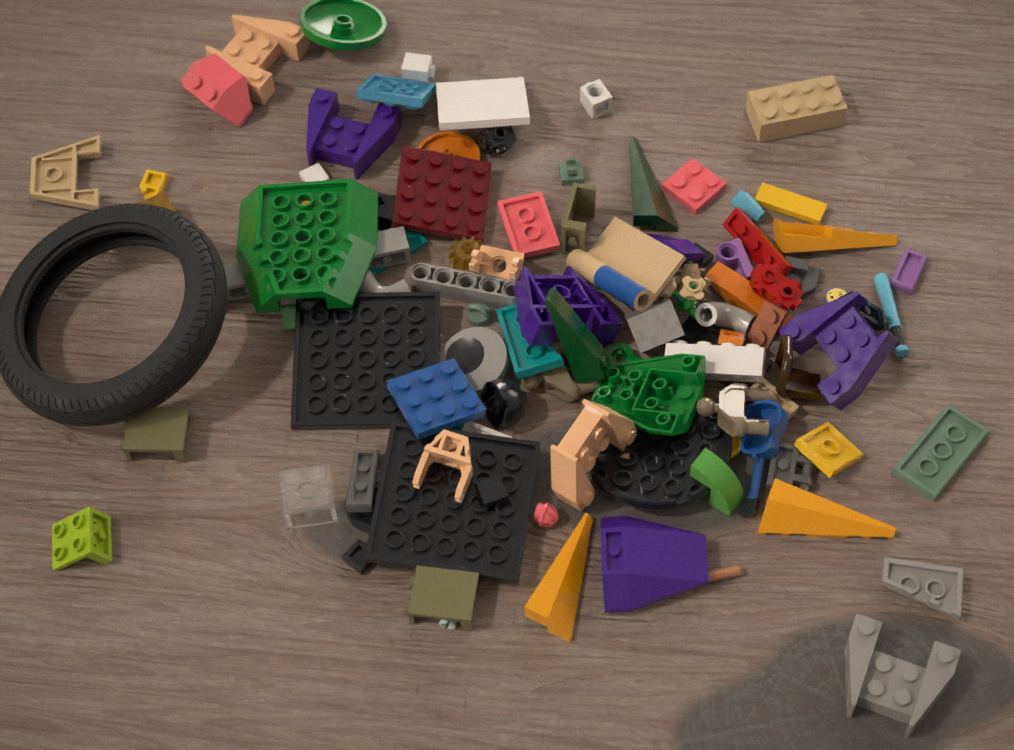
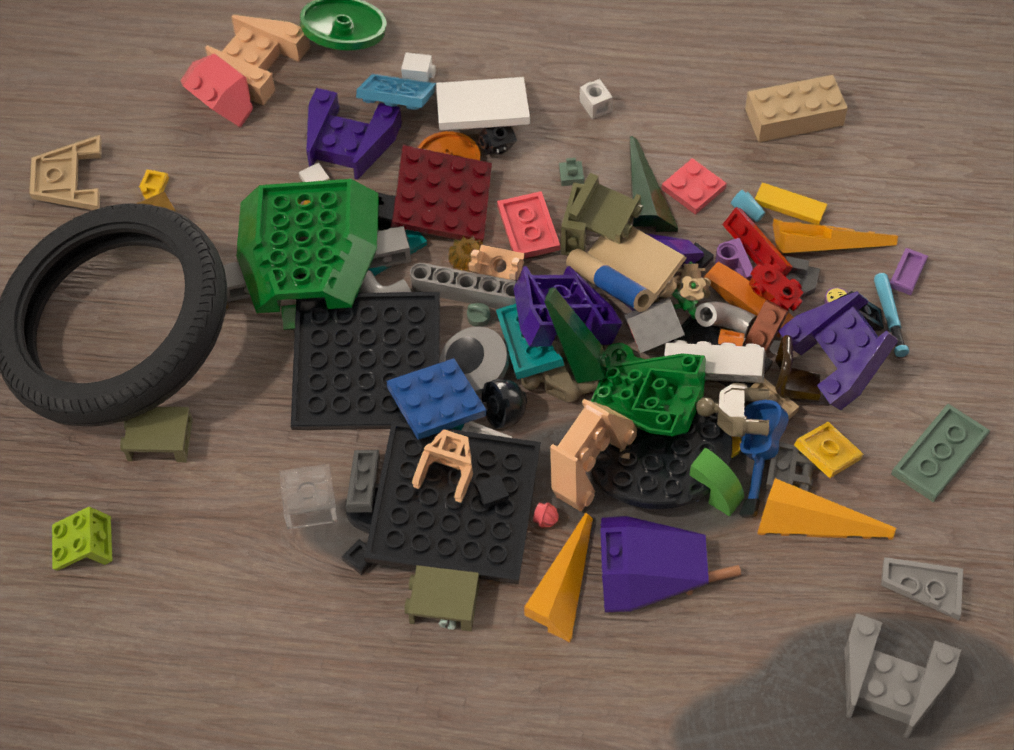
none -> olive panel [568,173,643,244]

